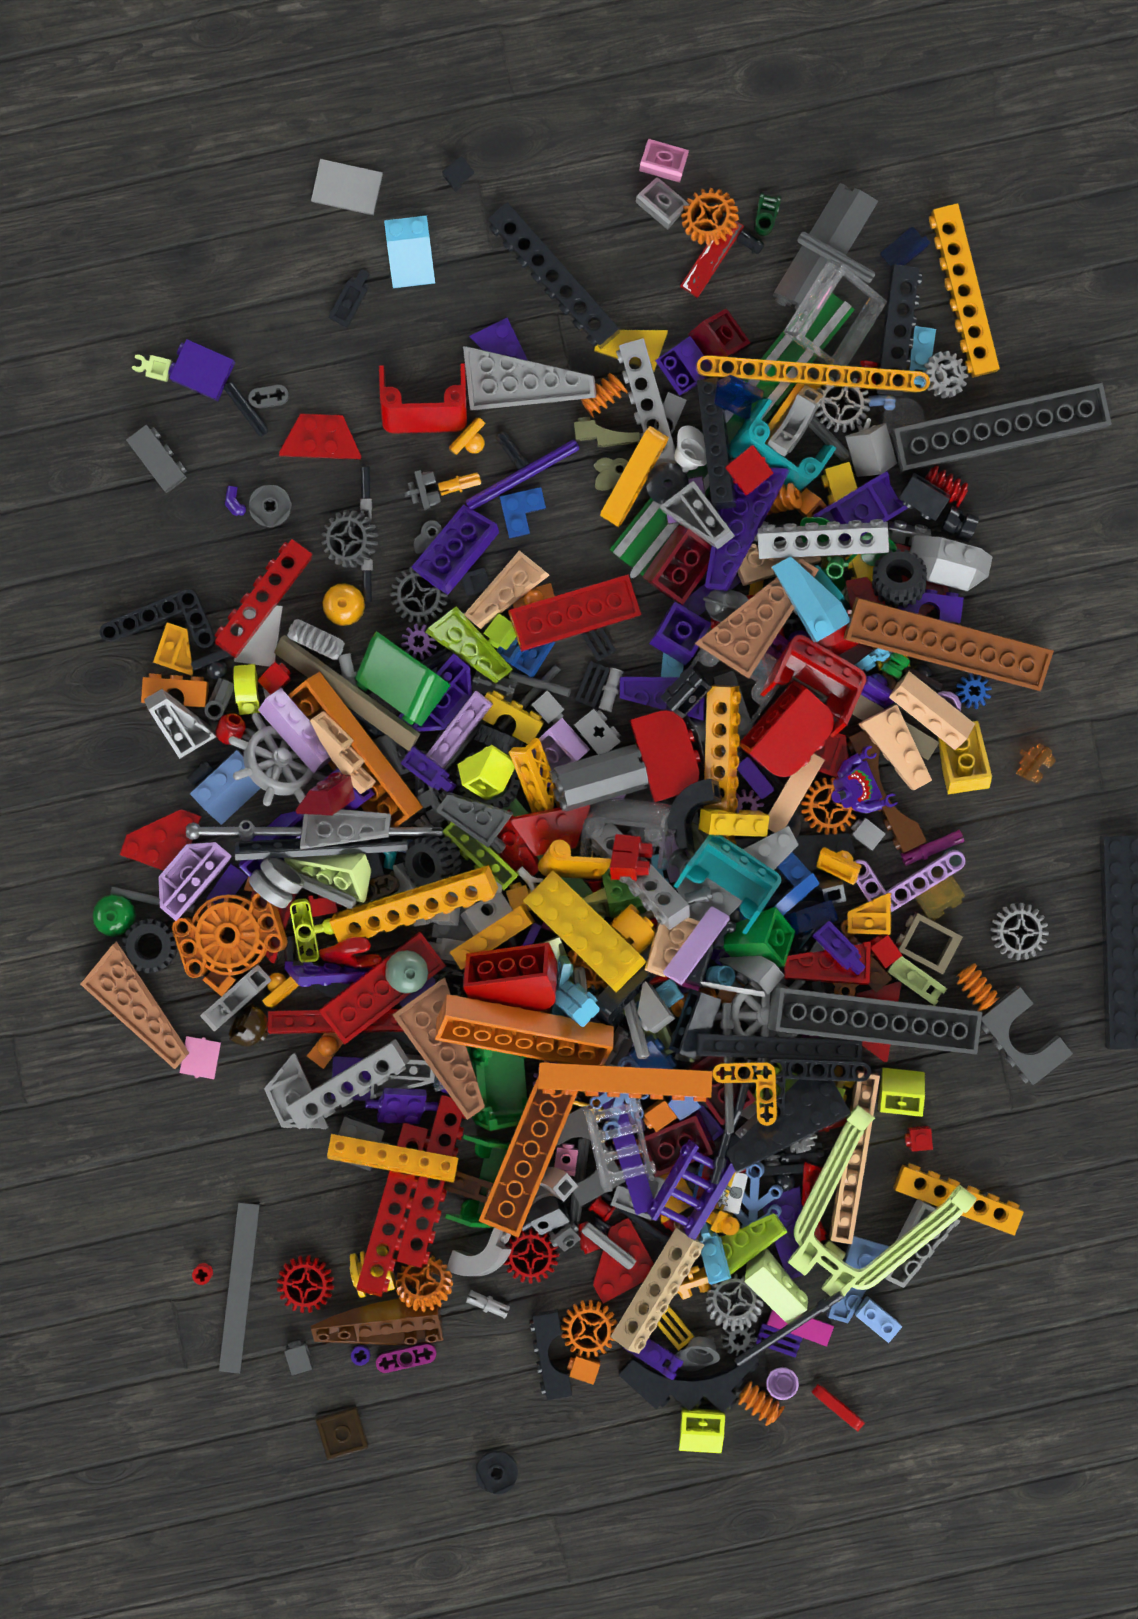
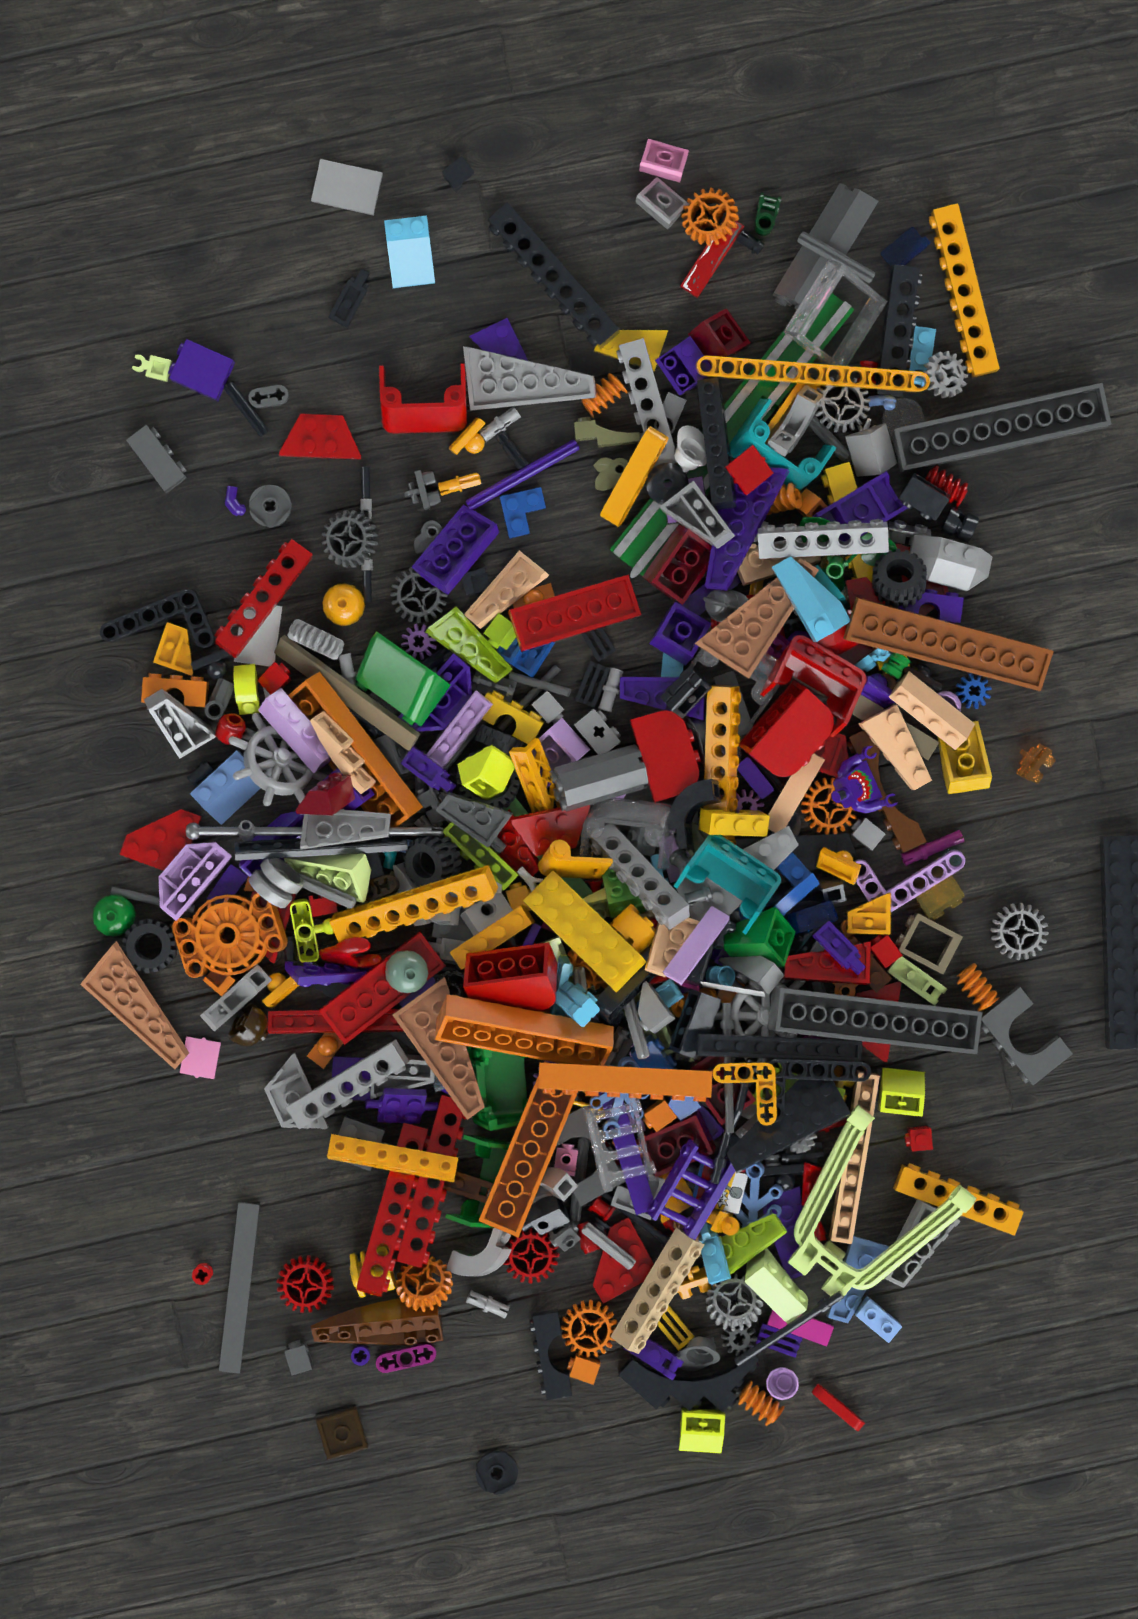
red hips [610,834,653,881] -> none
clear blue panel [714,375,764,419] -> none
none -> light grey pin [479,406,521,441]

